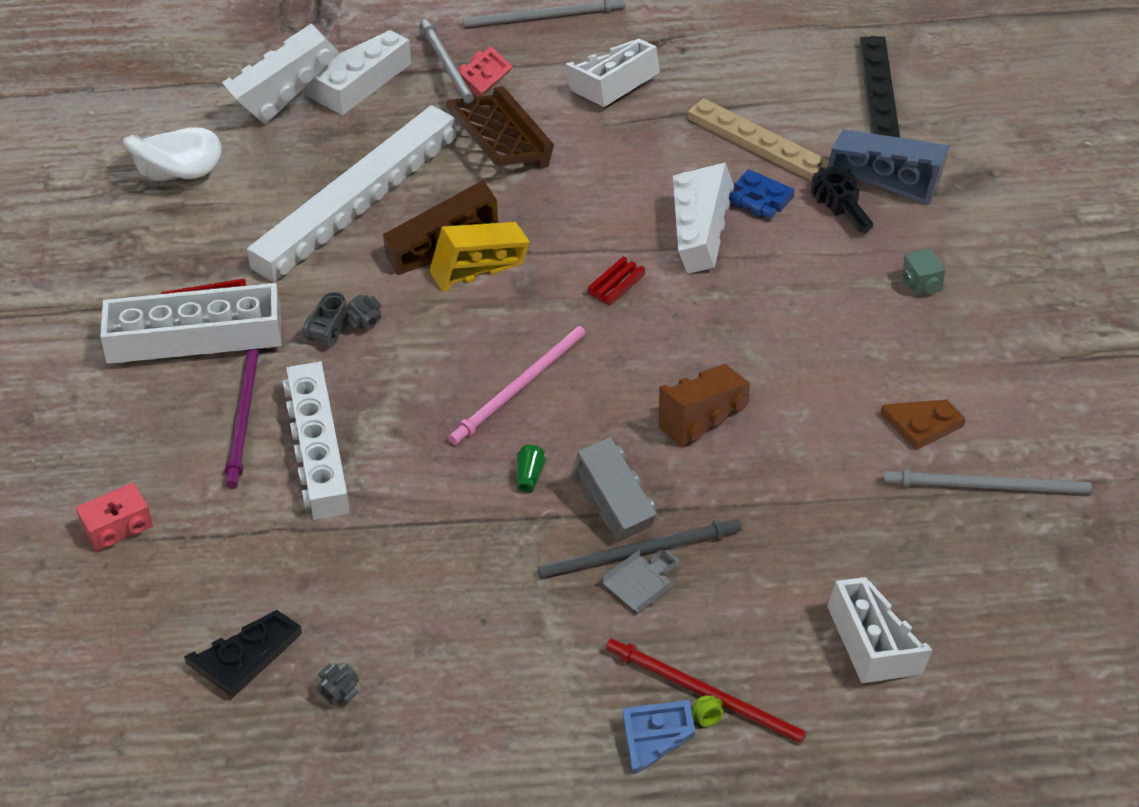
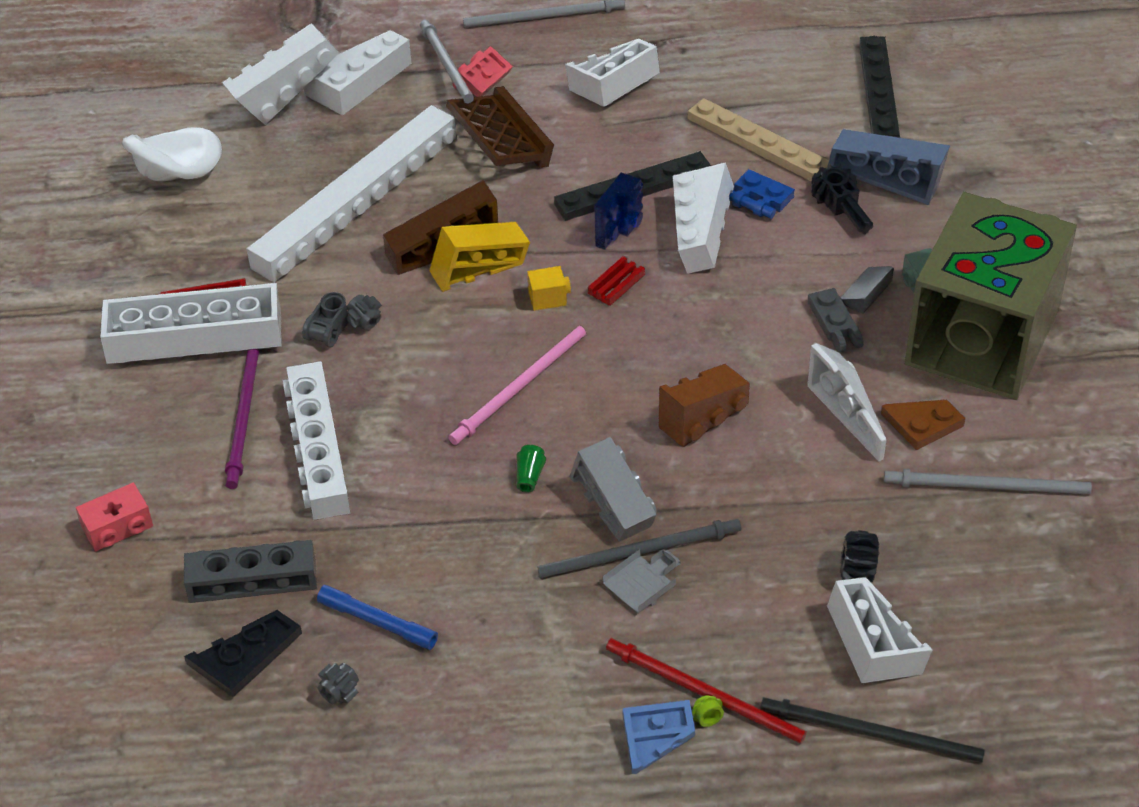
none -> dark grey brick [184,540,317,603]
none -> blue piece [317,585,438,650]
none -> yellow brick [527,266,571,311]
none -> pearl dark grey plate [554,151,711,221]
none -> clear blue plate [595,172,643,250]
none -> pearl dark grey bar [760,697,985,762]
none -> dark grey hinge [808,288,864,353]
none -> white wedge [808,343,886,461]
none -> dark grey slope [840,266,894,314]
none -> black gear [840,530,879,583]
none -> olive brick [904,191,1077,400]

